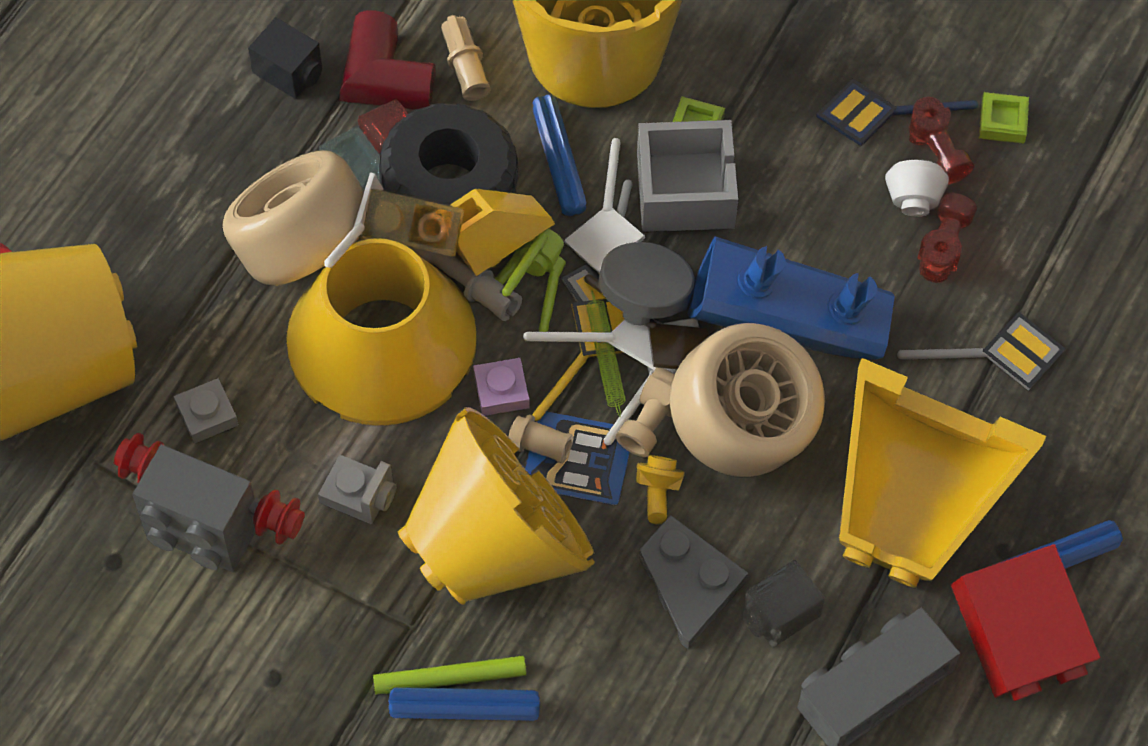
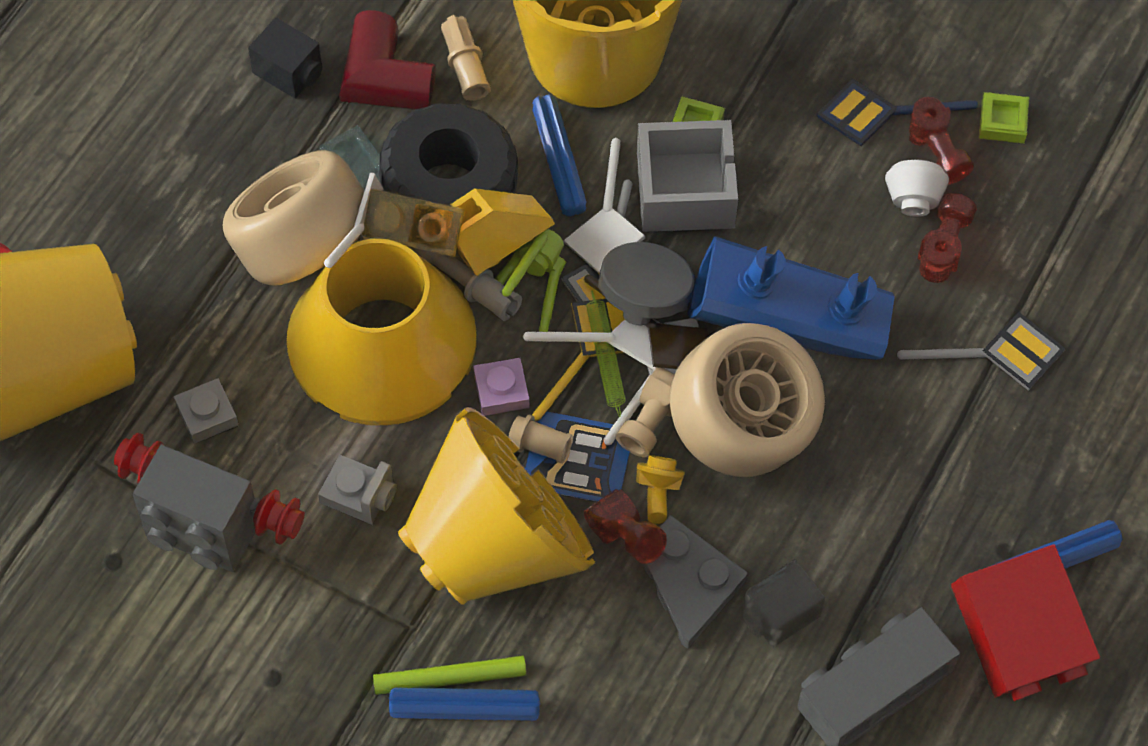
clear red tile [358,99,408,154] -> none
yellow cone [839,358,1046,588] -> none
none -> clear red leg [583,489,667,564]

